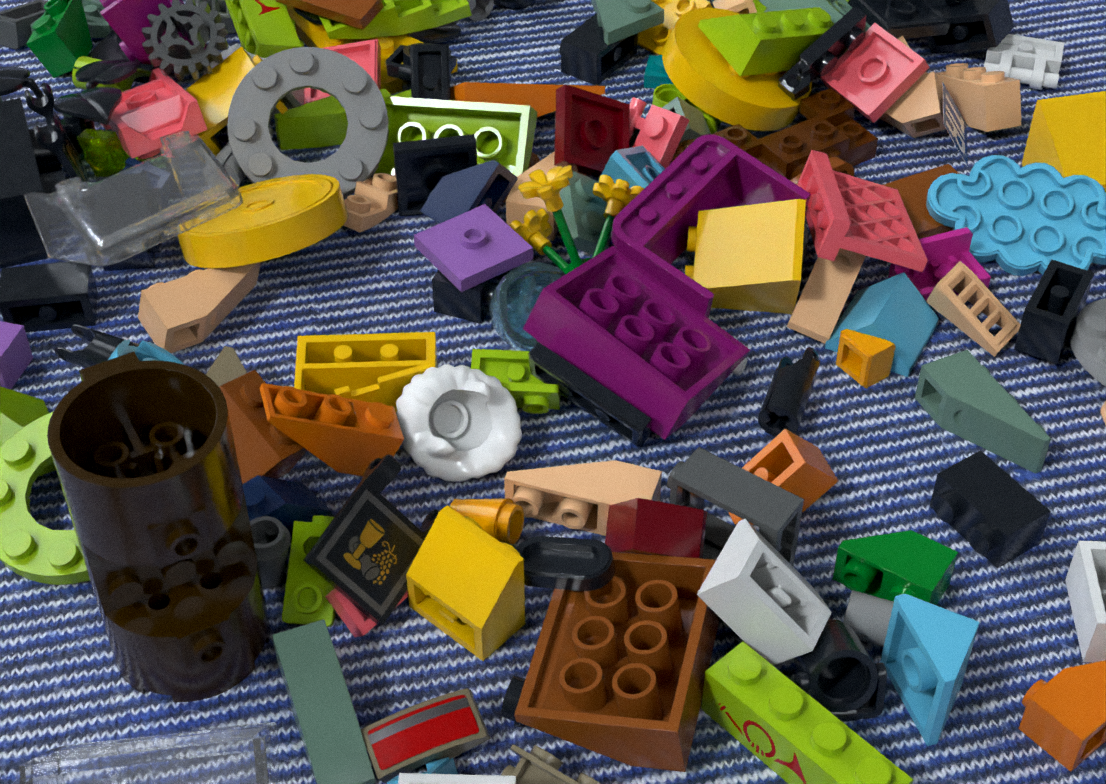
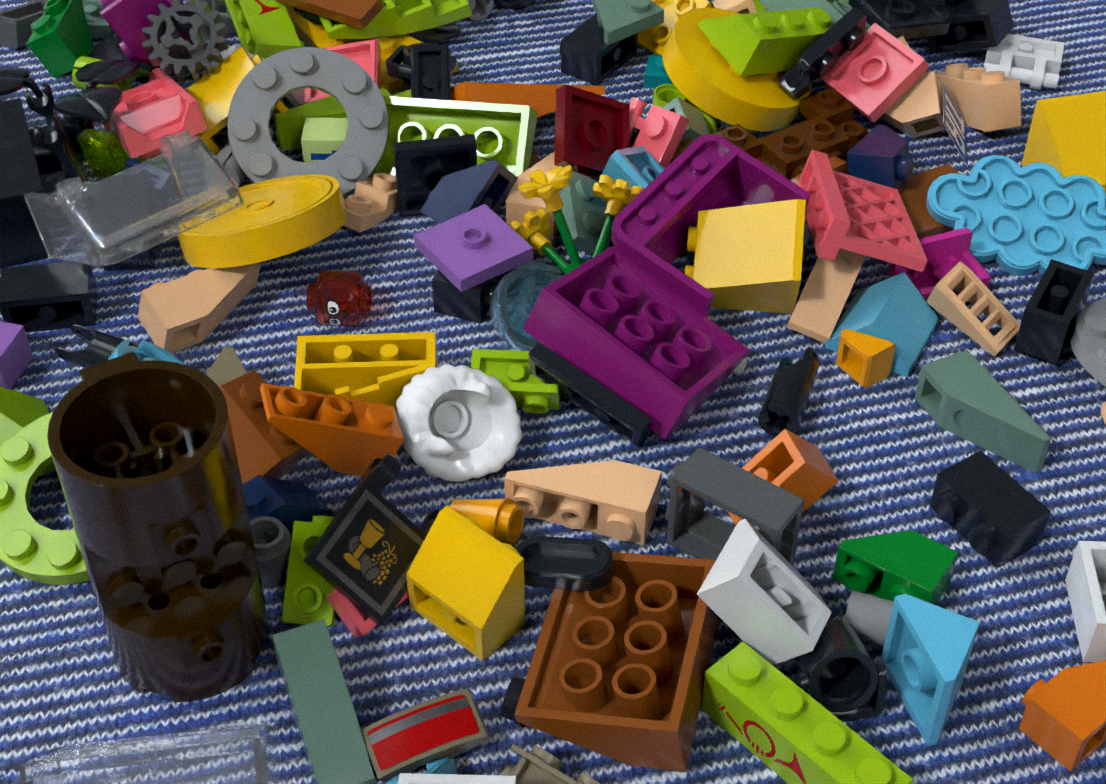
dark red slope [605,498,707,559] -> none
none -> yellowish green brick [301,117,348,163]
none -> clear red head [306,270,372,327]
none -> dark blue slope [847,124,913,191]

